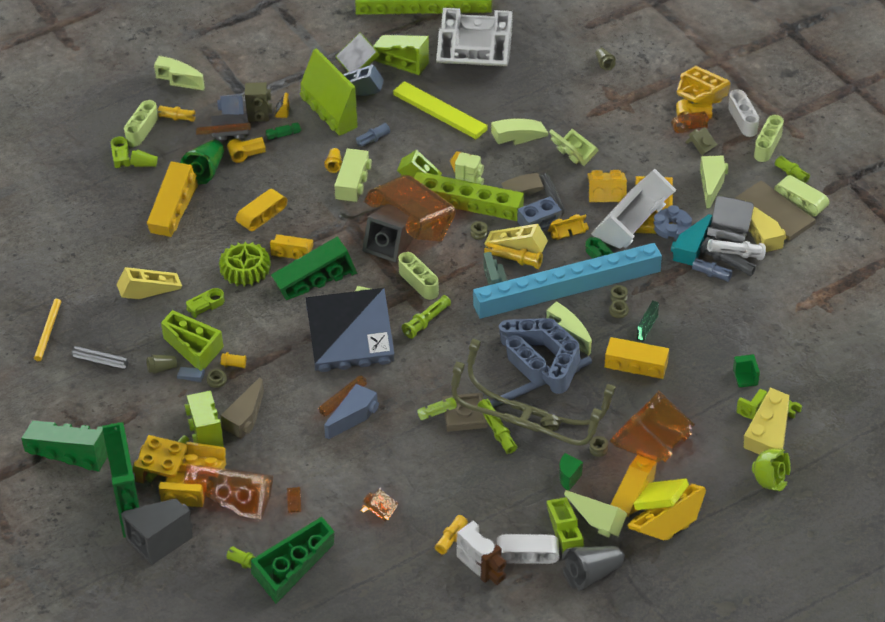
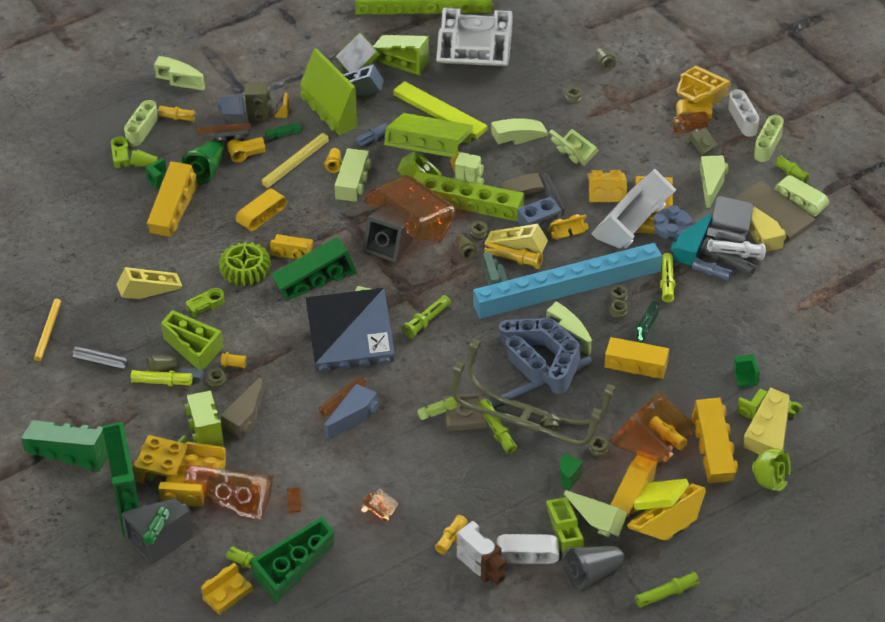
yellowish green beam [398,252,439,300] -> none
green beam [585,237,613,259] -> none
none -> neon yellow pin [131,370,193,387]
none -> green axle [142,507,169,545]
none -> green panel [145,158,167,190]
none -> yellow bracket [201,563,253,615]
none -> light yellow axle [261,133,329,188]
none -> lime panel [384,113,473,158]
none -> olive cone [456,235,477,260]
none -> olive bush [566,87,582,103]
none -> lime pin [635,572,700,609]
none -> yellow pin [649,416,687,450]
none -> neon yellow pin [660,253,676,302]
none -> yellow wedge [691,397,738,484]

